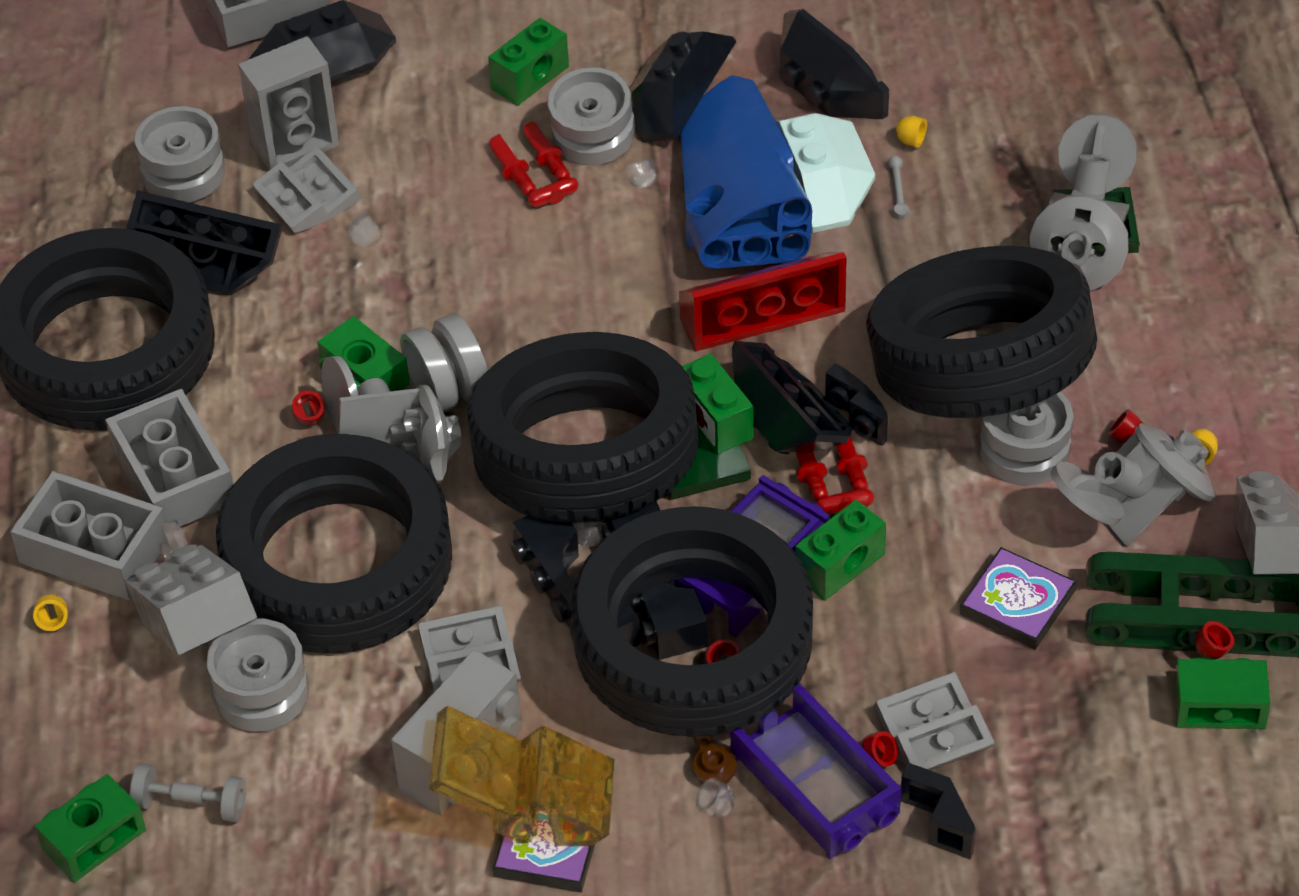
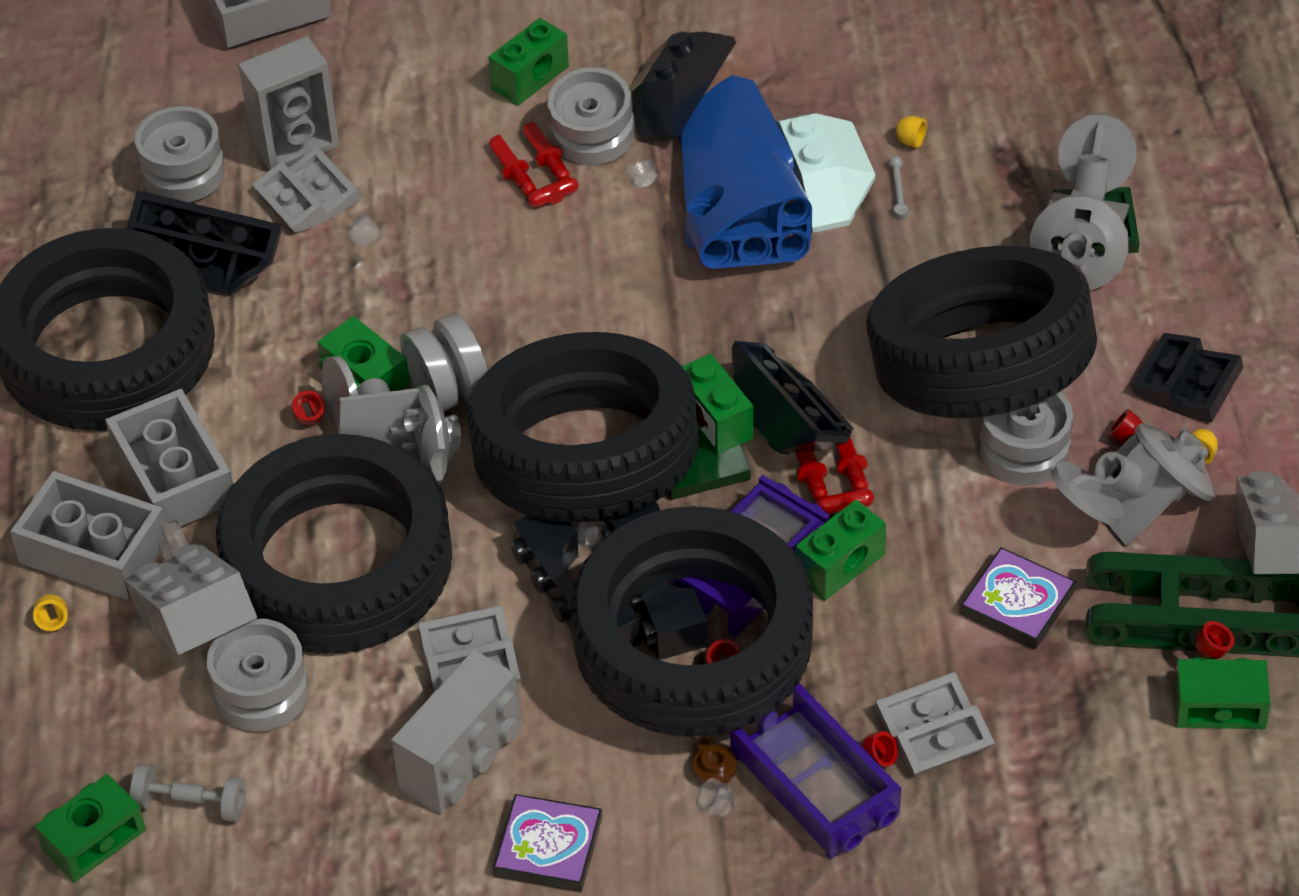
black wedge [248,0,396,82] -> none
clear yellow piece [429,705,615,846] -> none
red slope [679,252,847,352] -> none
black wedge [779,9,889,120] -> none
black slope [825,363,888,446] -> none
black slope [901,762,976,860] -> none
none -> black slope [1131,333,1243,422]

